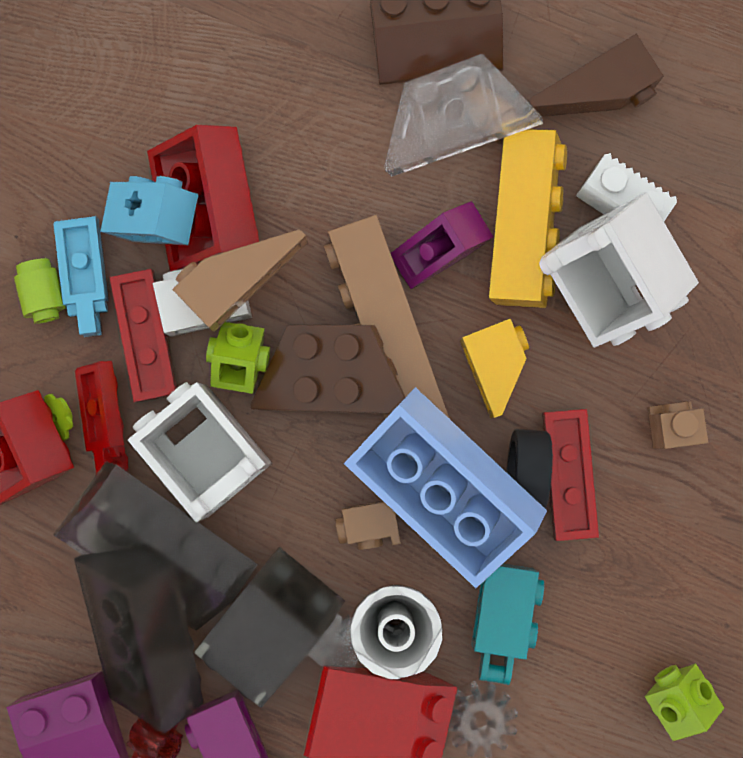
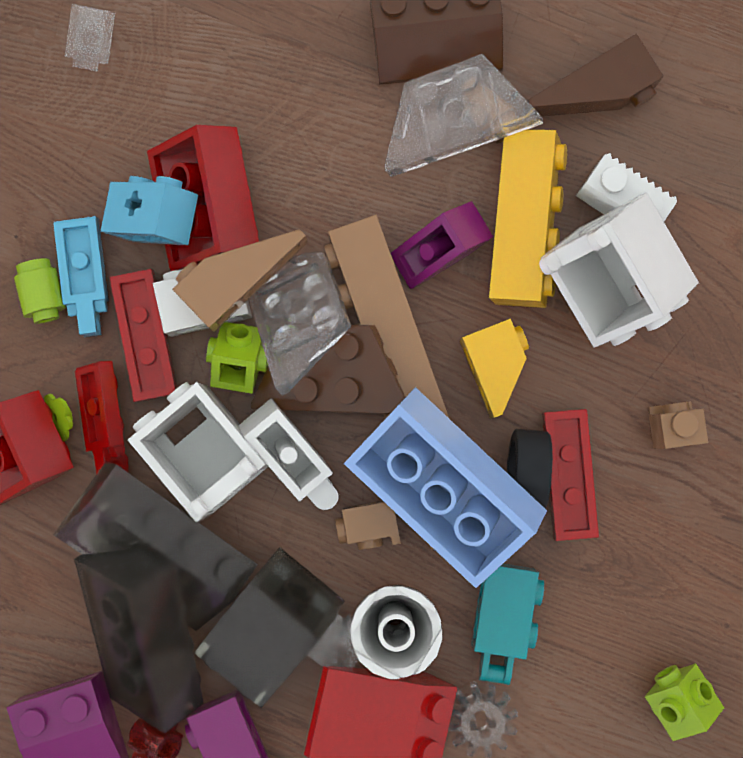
none -> clear brick [65,4,115,71]
none -> white brick [238,398,338,510]
none -> clear wing [249,252,351,396]

